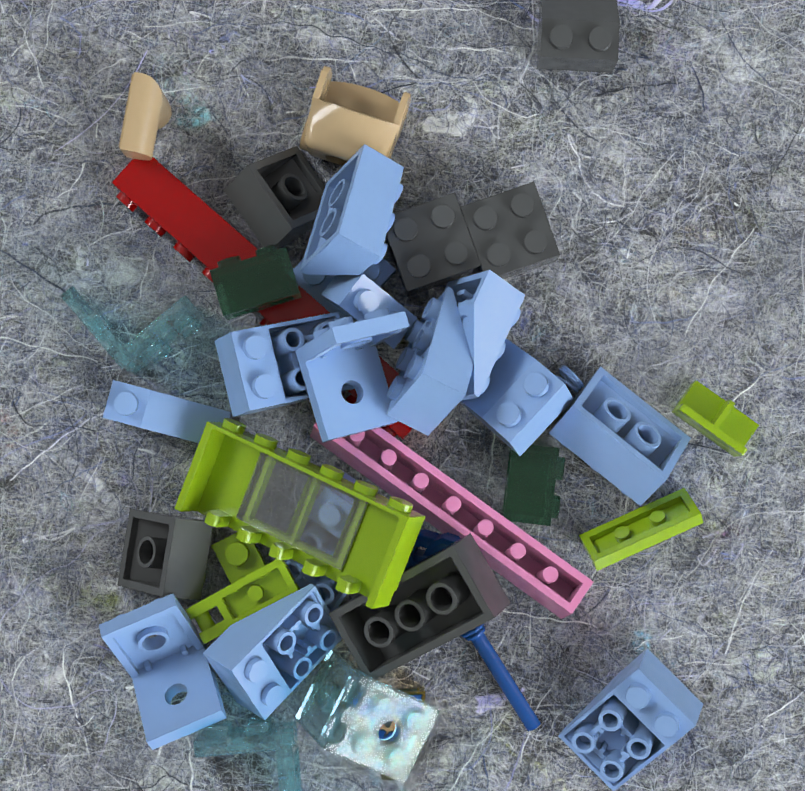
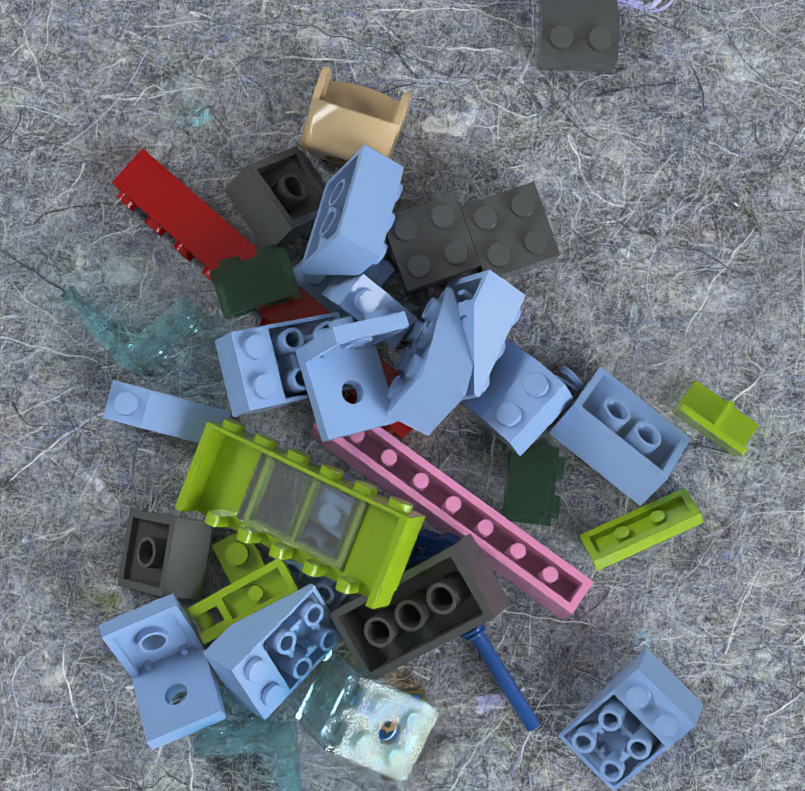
tan brick [119,72,172,160] -> none

